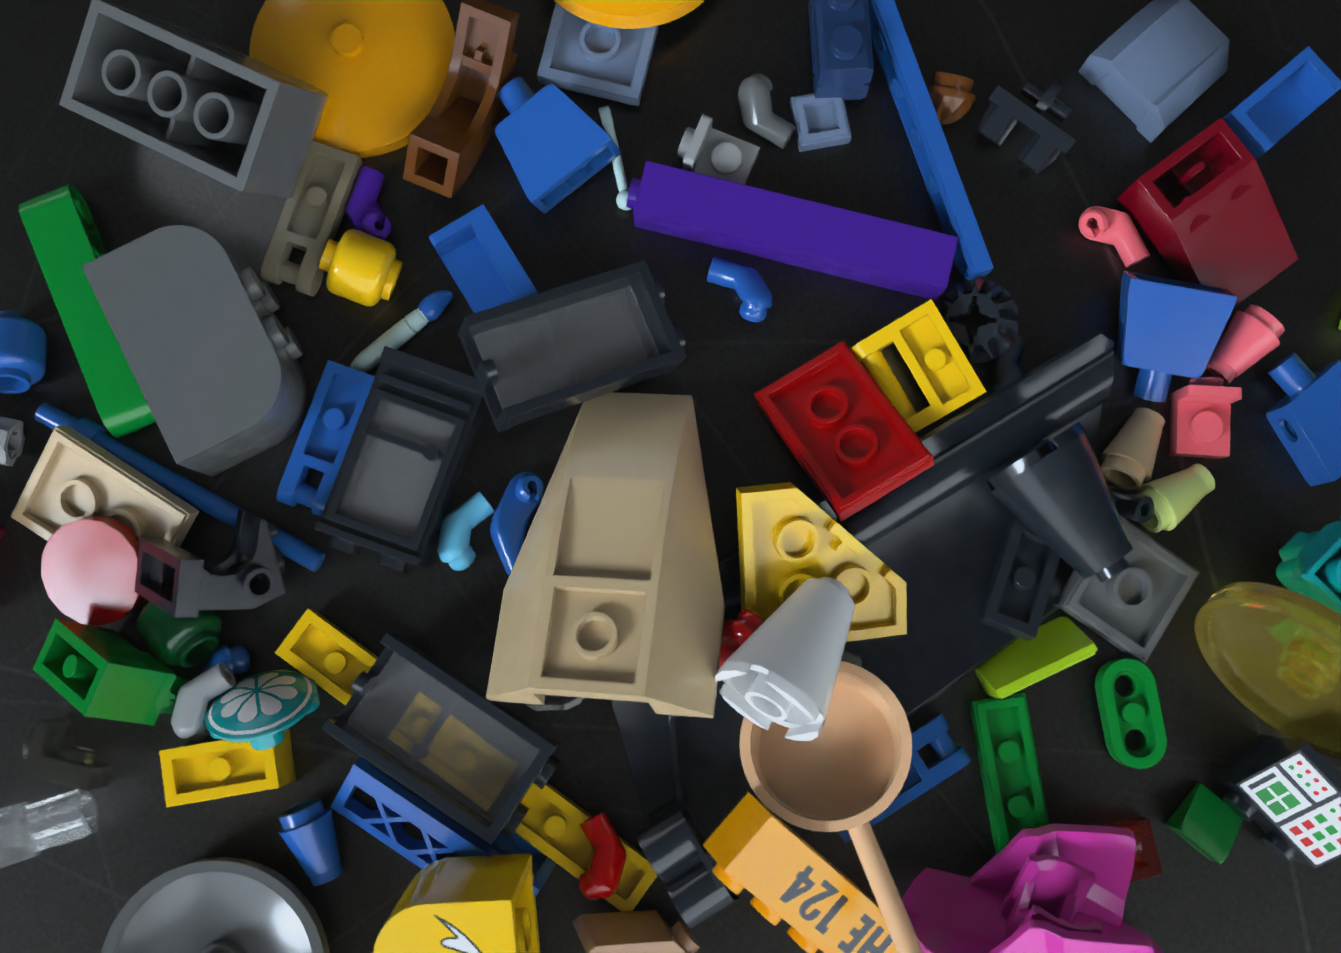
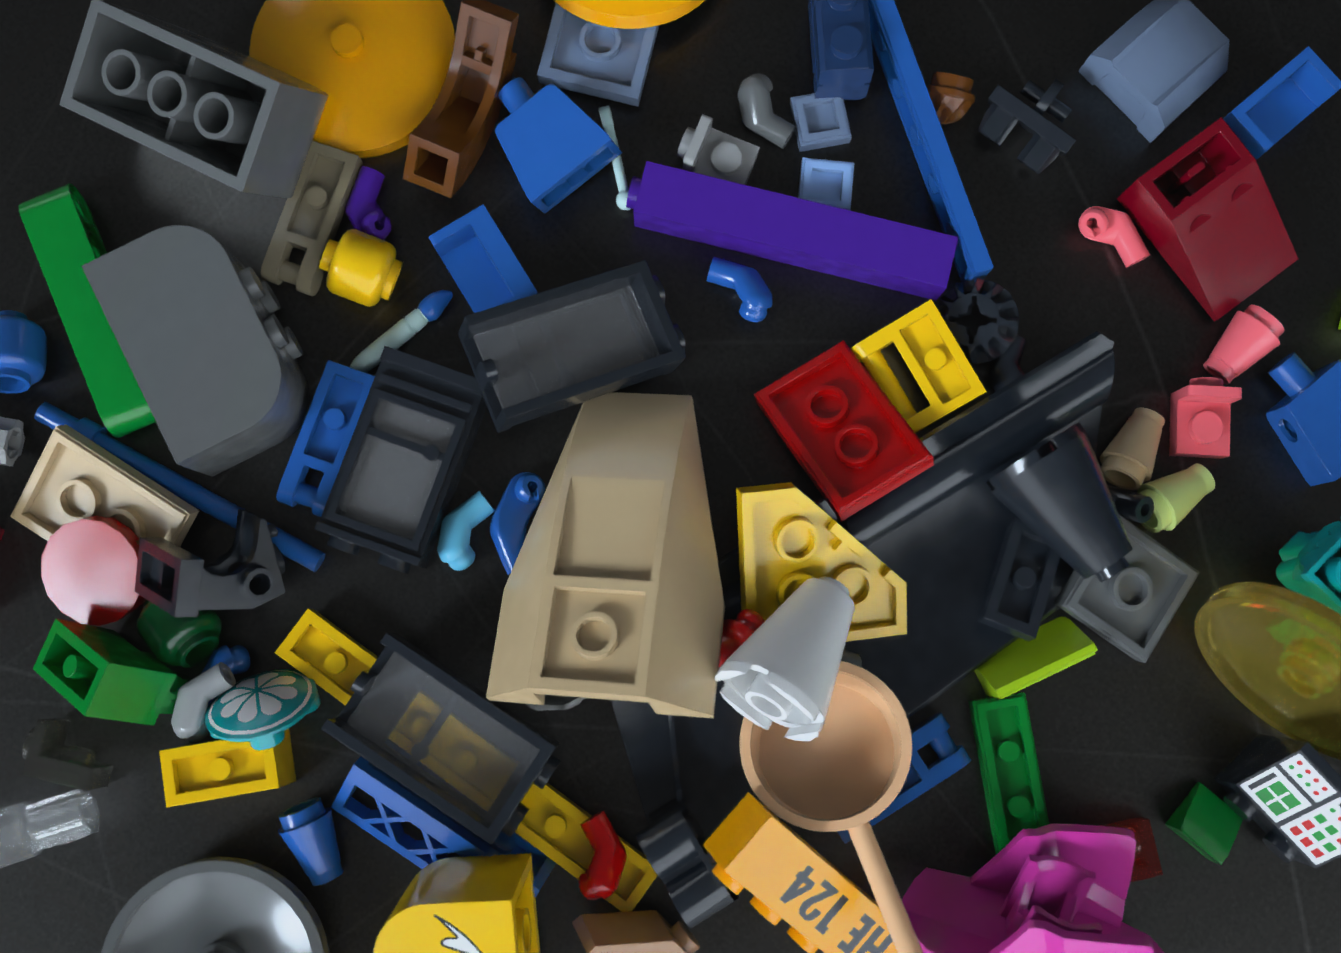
green plate [1095,658,1167,769] -> none
blue torso [1117,271,1237,402] -> none
none -> light blue tile [798,157,855,210]

